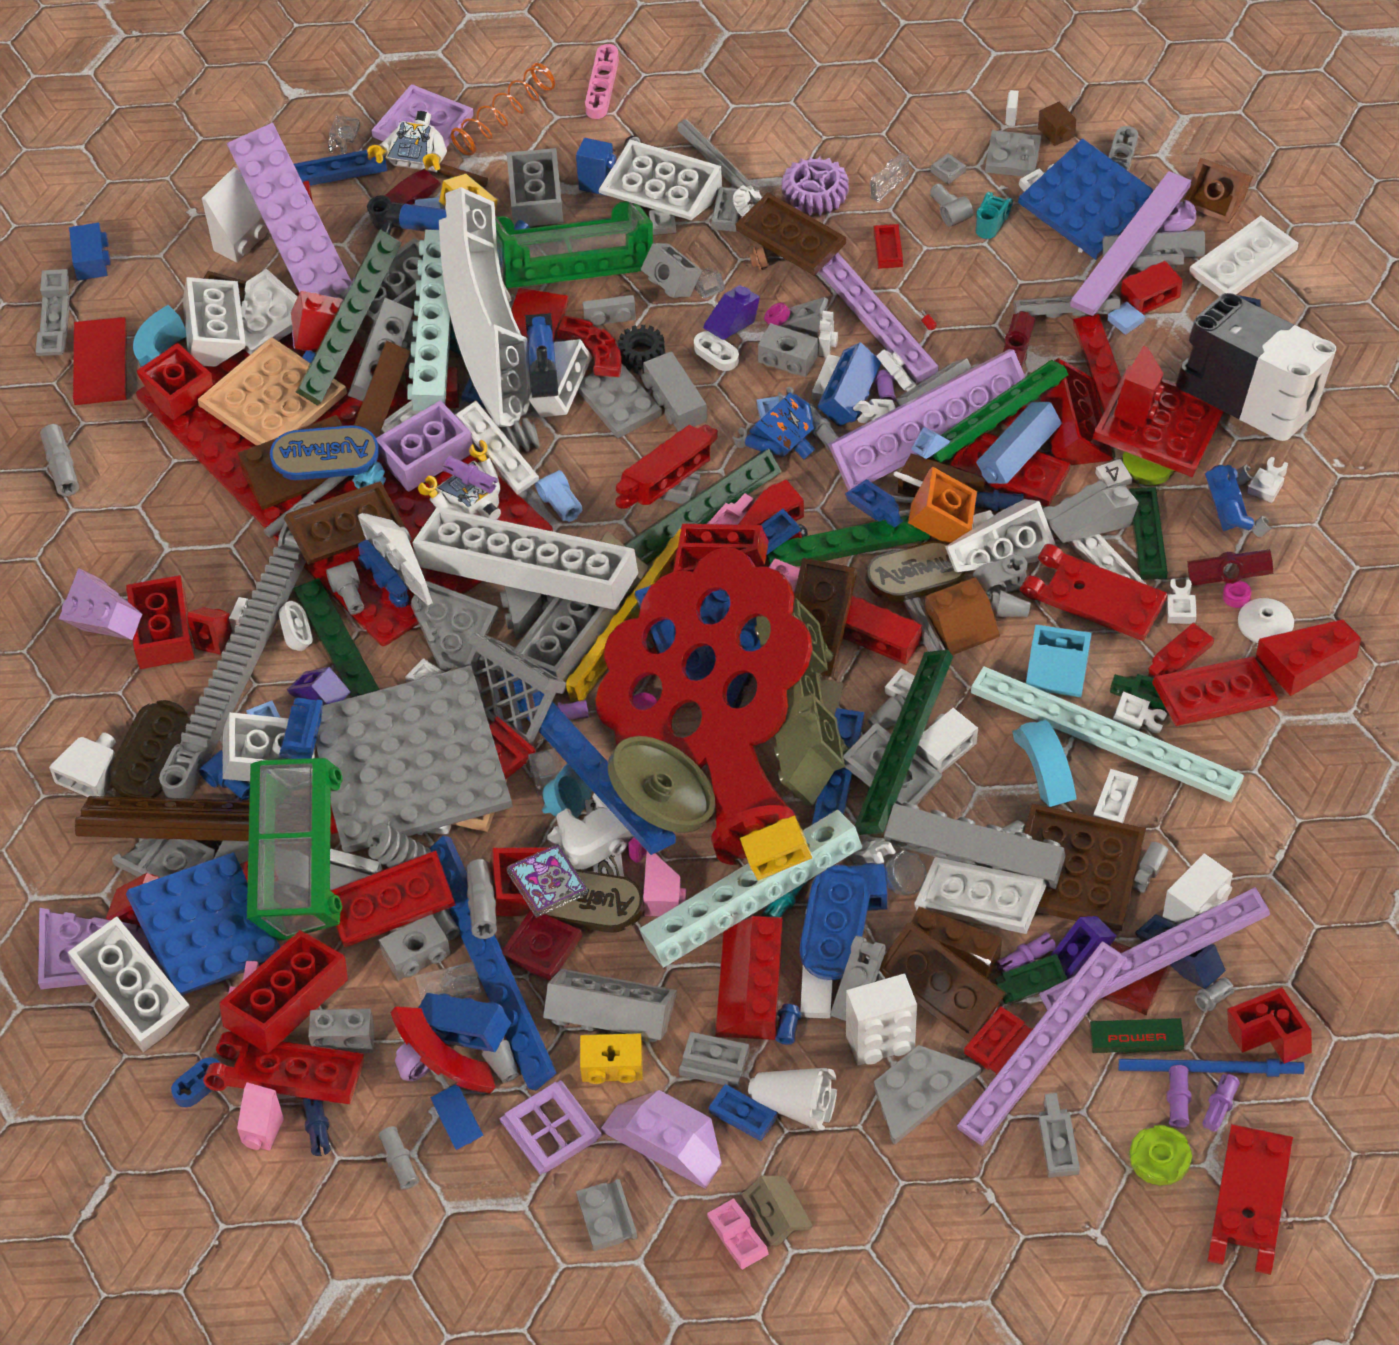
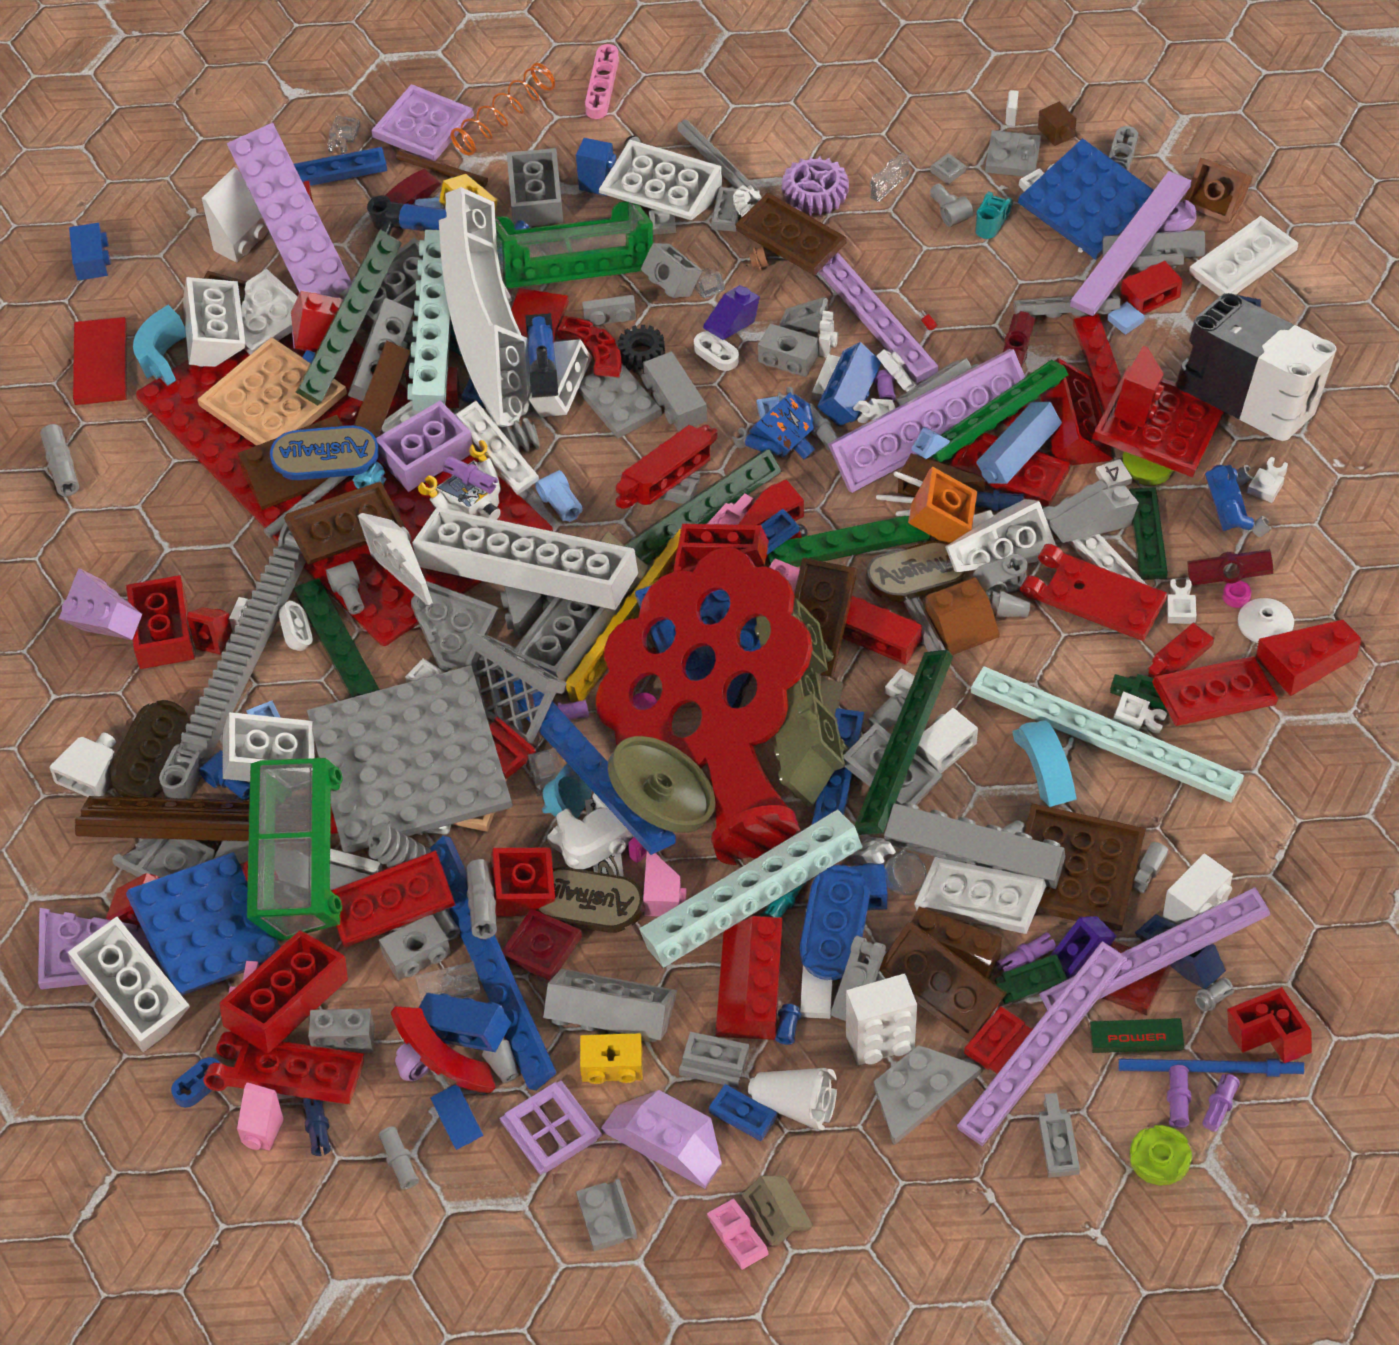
light grey slope [36,269,69,356] -> none
red slope [136,343,213,420] -> none
blue hinge [279,698,323,759] -> none
slope [287,667,350,706] -> none
blue hinge [358,540,409,608] -> none
torso [367,111,447,172] -> none
tile [507,844,588,917] -> none
yellow brick [740,816,812,881] -> none
dark pink tile [764,302,790,326] -> none
blue hinge [845,479,903,527] -> none
red tile [873,224,903,269] -> none
medium azure slope [1026,625,1092,697] -> none
white plate [1093,769,1138,823] -> none
red hinge [1207,1124,1293,1275] -> none

